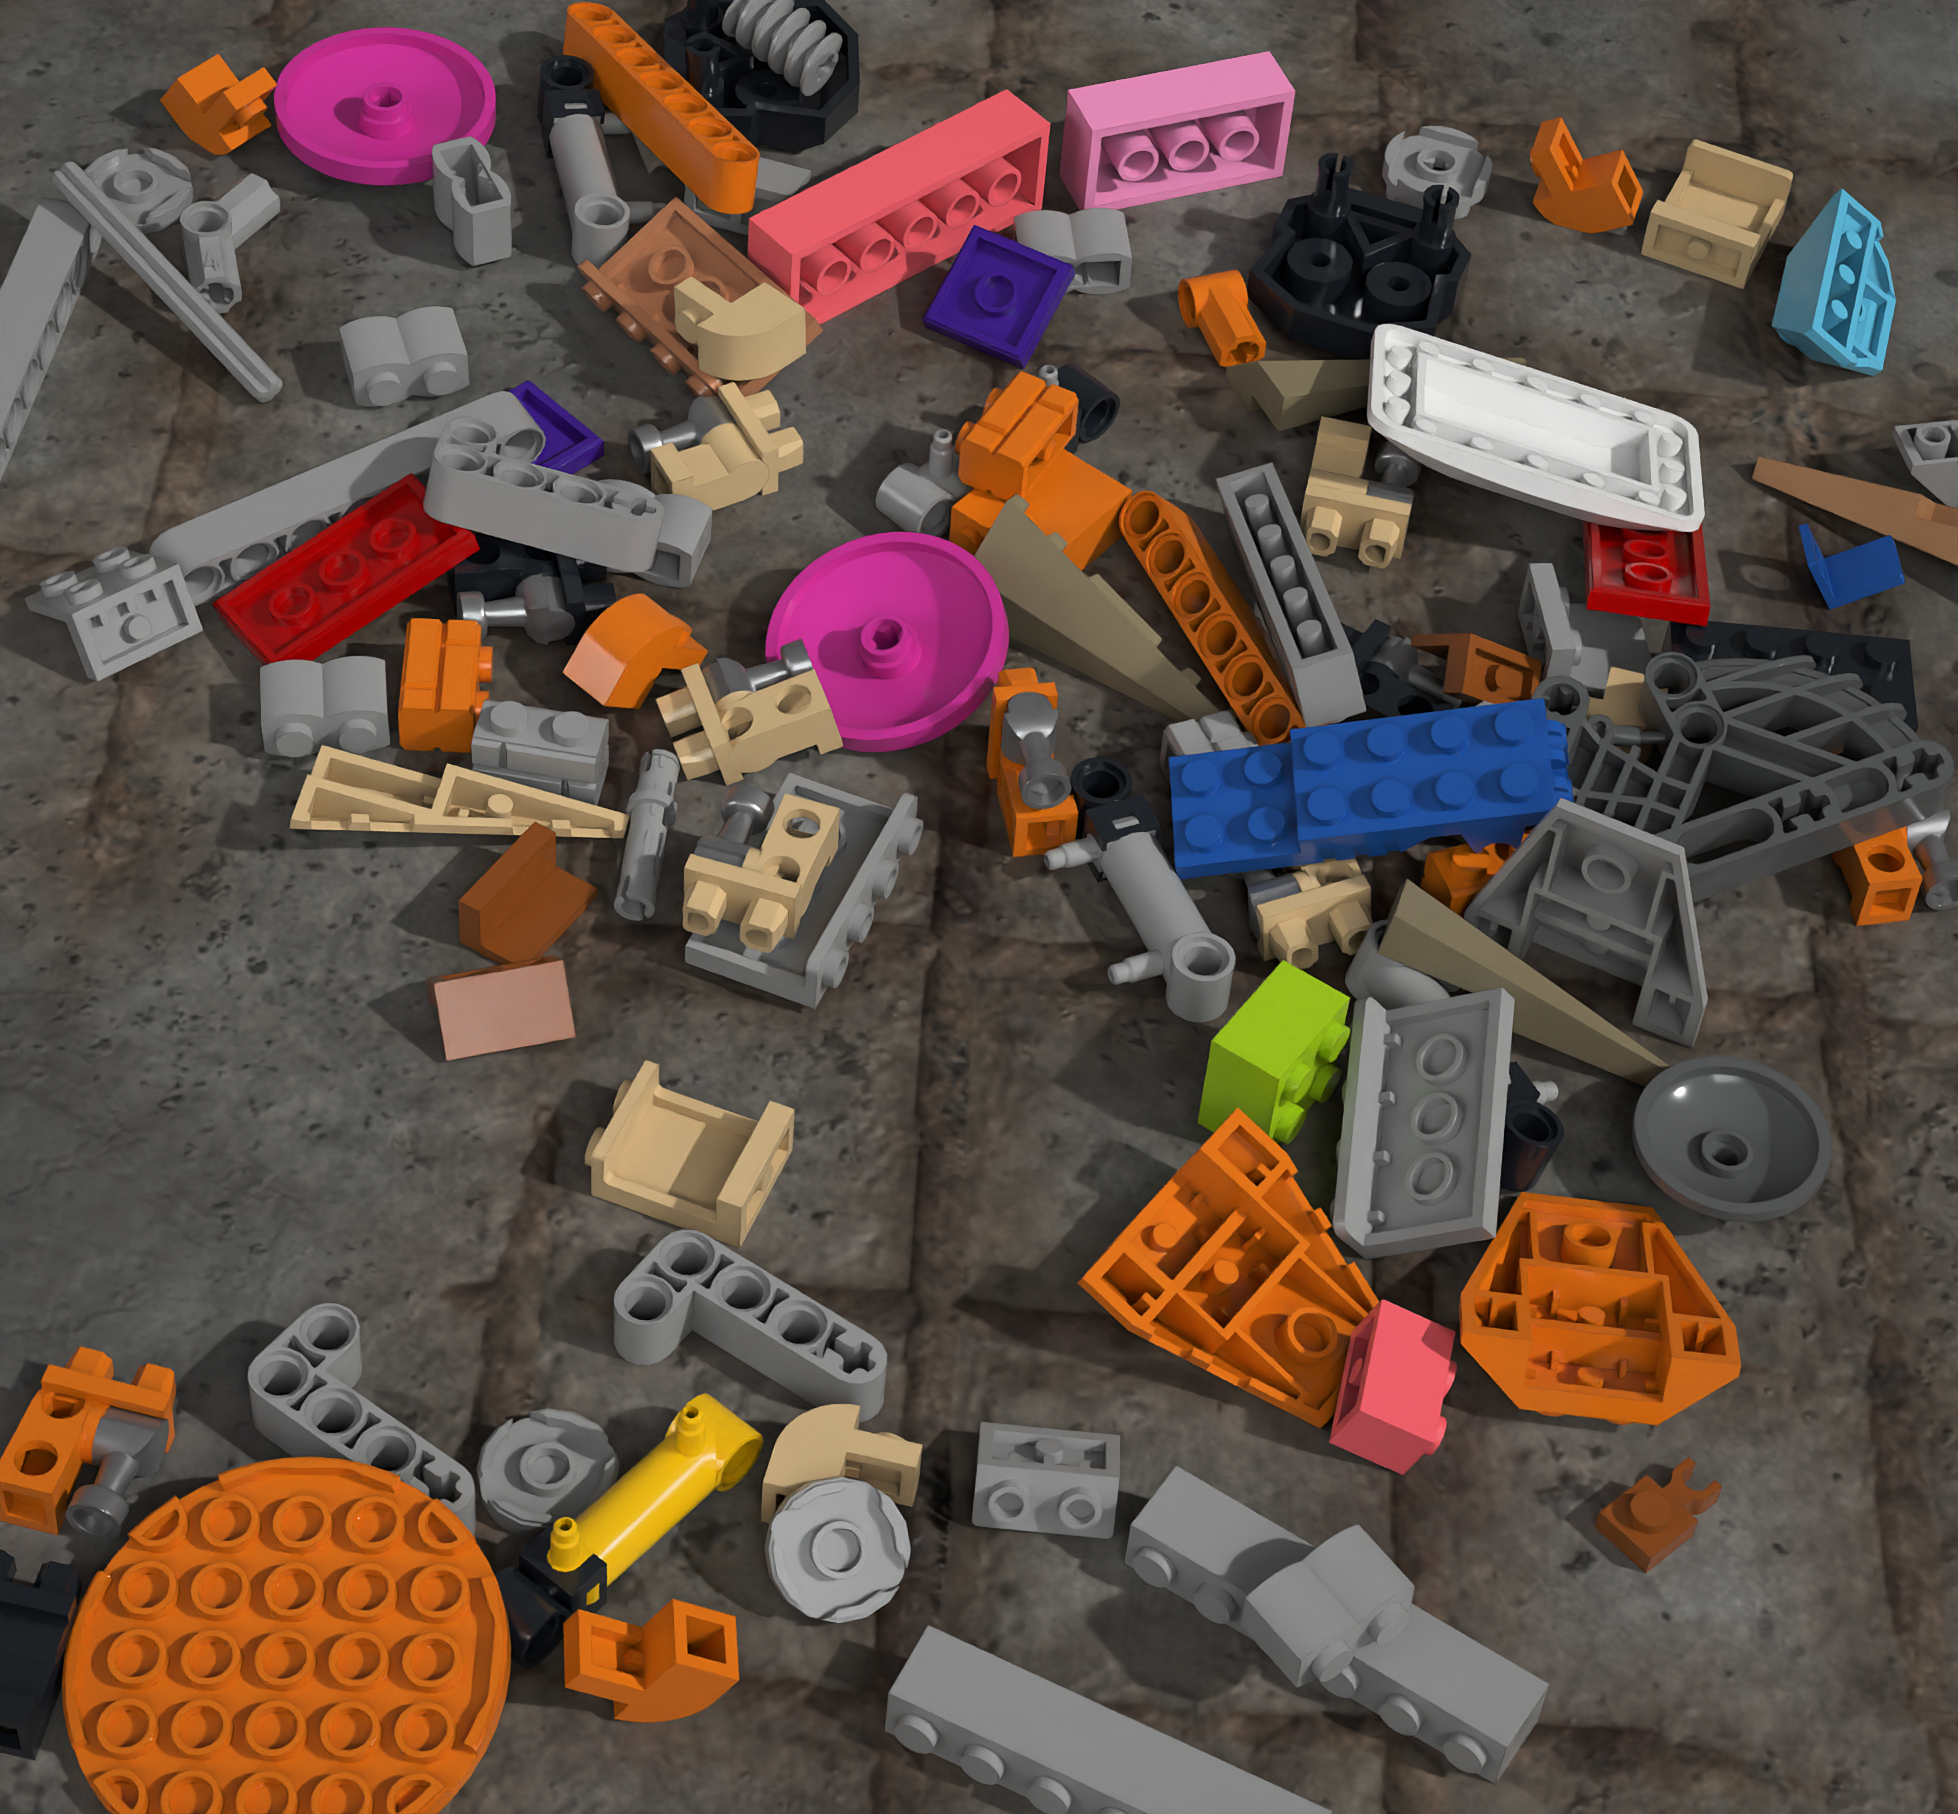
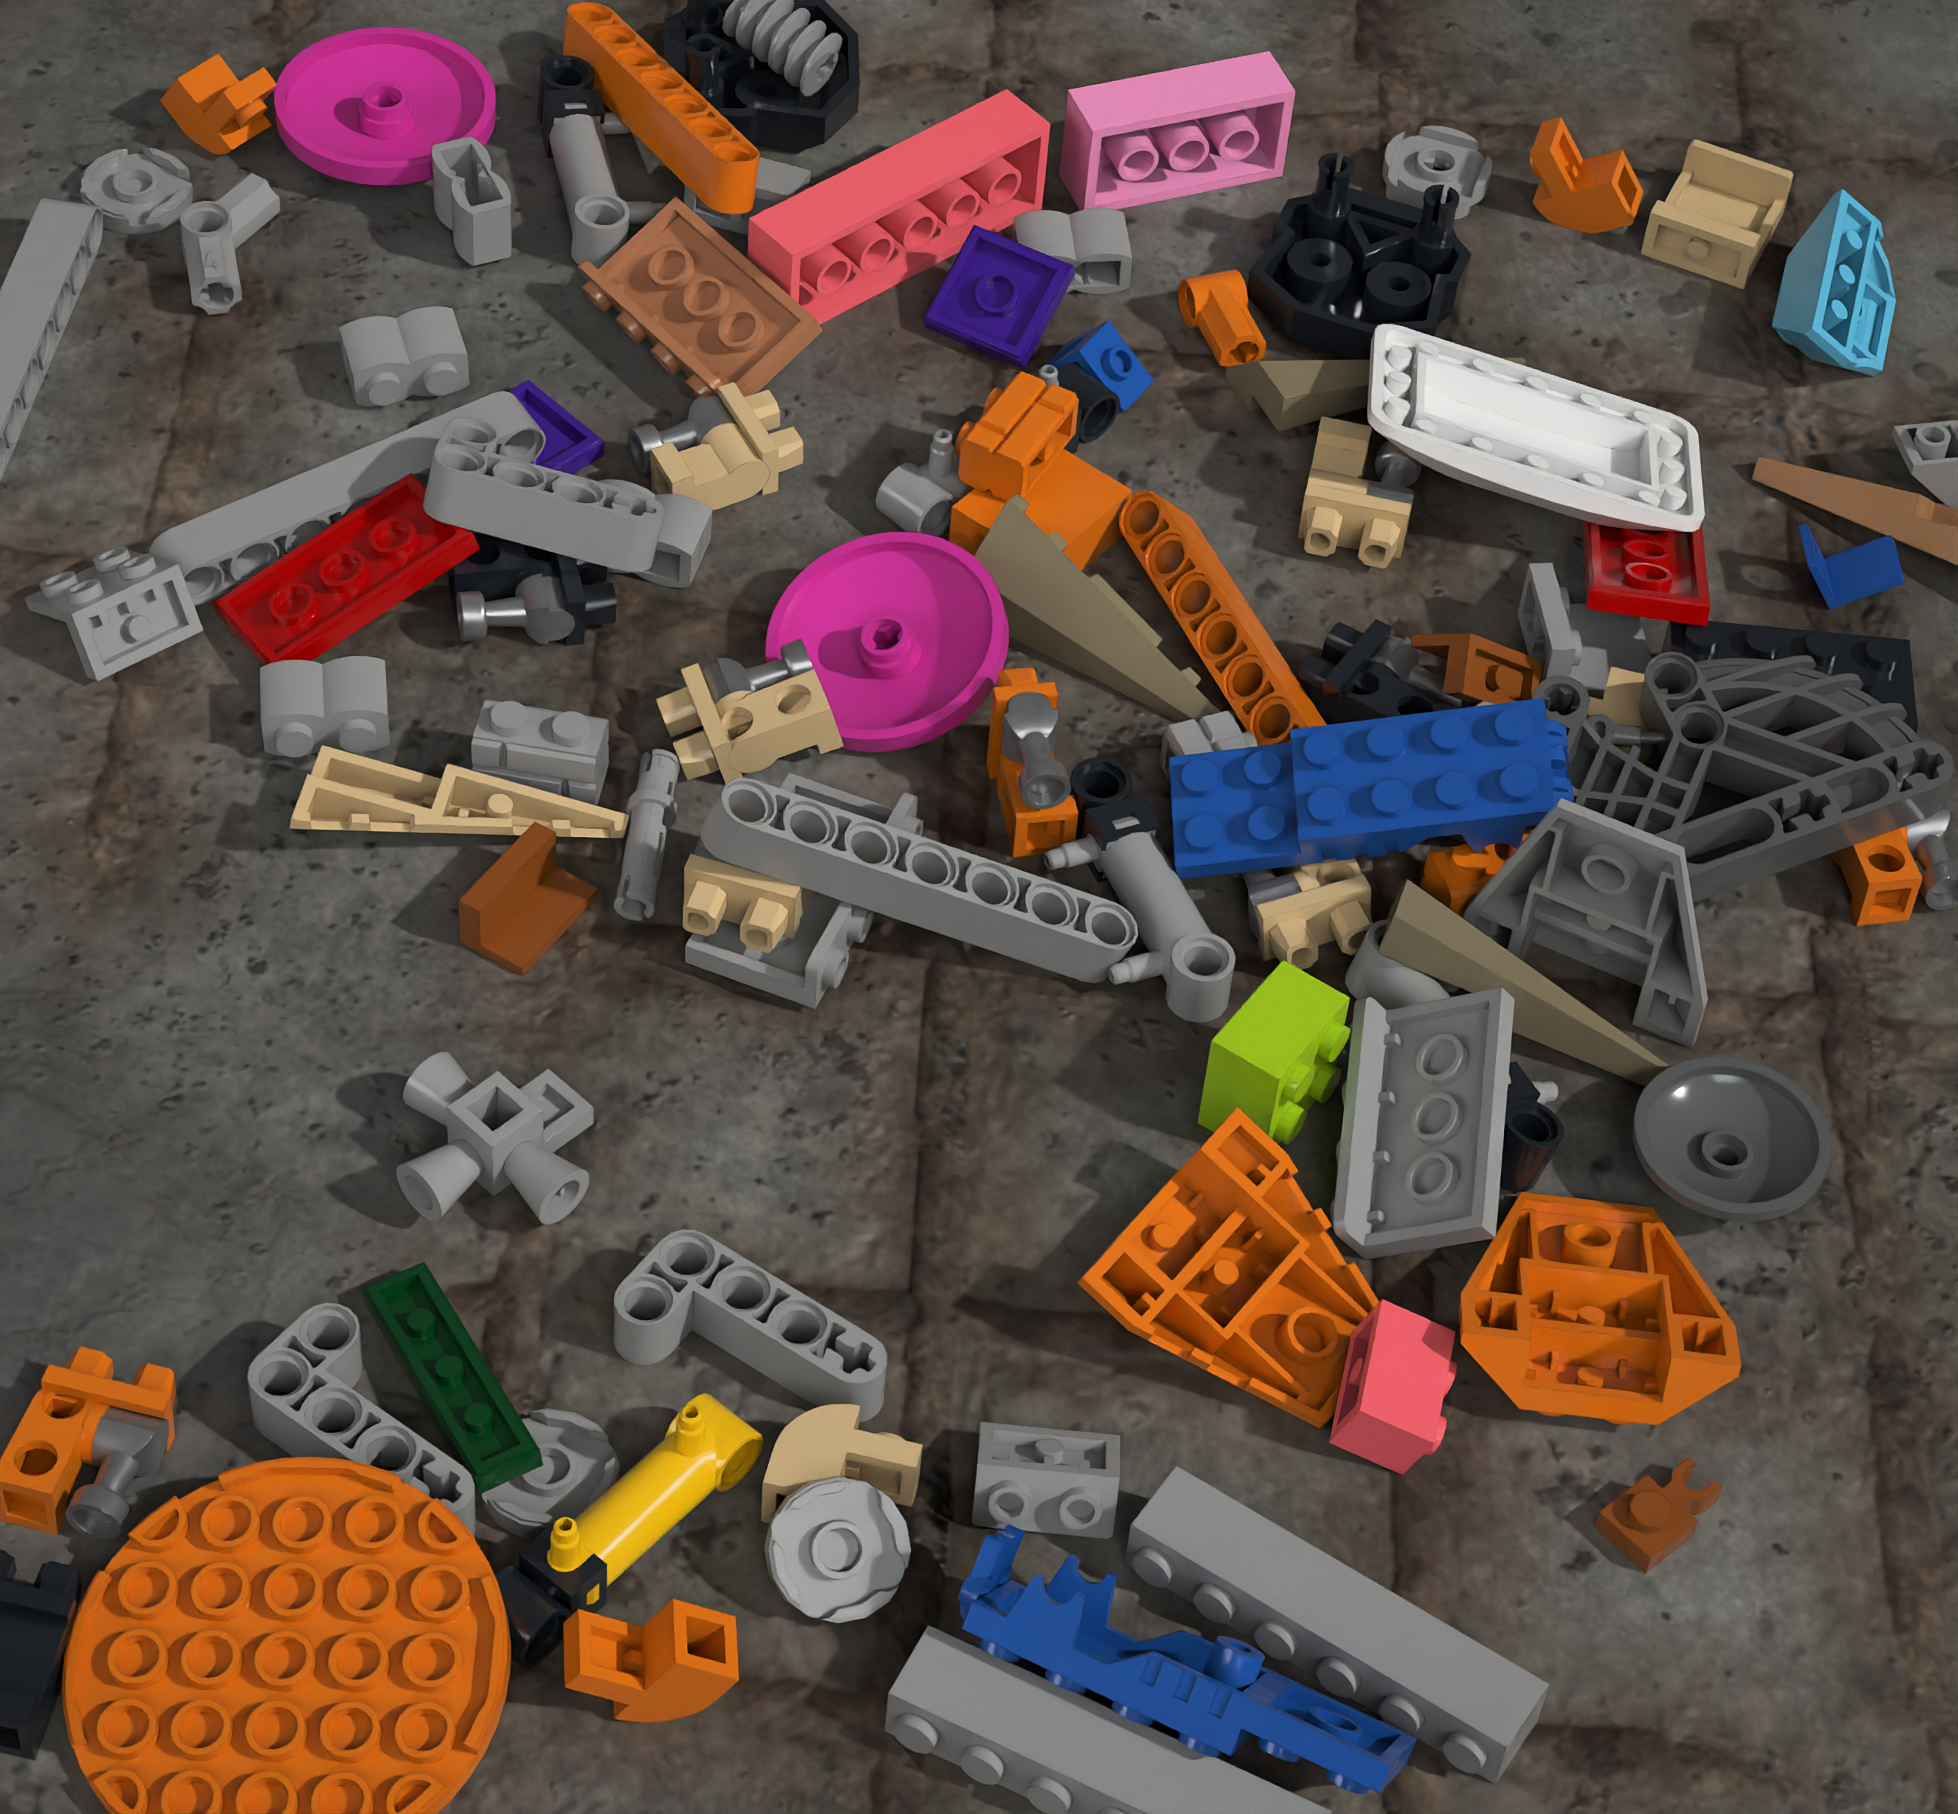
light grey axle [52,161,283,404] -> none
orange brick [398,618,493,753] -> none
panel [425,955,576,1061] -> none
orange brick [563,593,708,709] -> none
tan panel [585,1060,795,1248] -> none
tan brick [674,277,806,381] -> none
light grey brick [1216,462,1367,728] -> none
light grey brick [1241,1524,1415,1687] -> none
none -> dark green tile [361,1262,543,1495]
none -> light grey brick [396,1052,594,1225]
none -> light grey beam [700,777,1138,983]
none -> blue piece [958,1524,1417,1794]
none -> blue bracket [1038,320,1153,414]

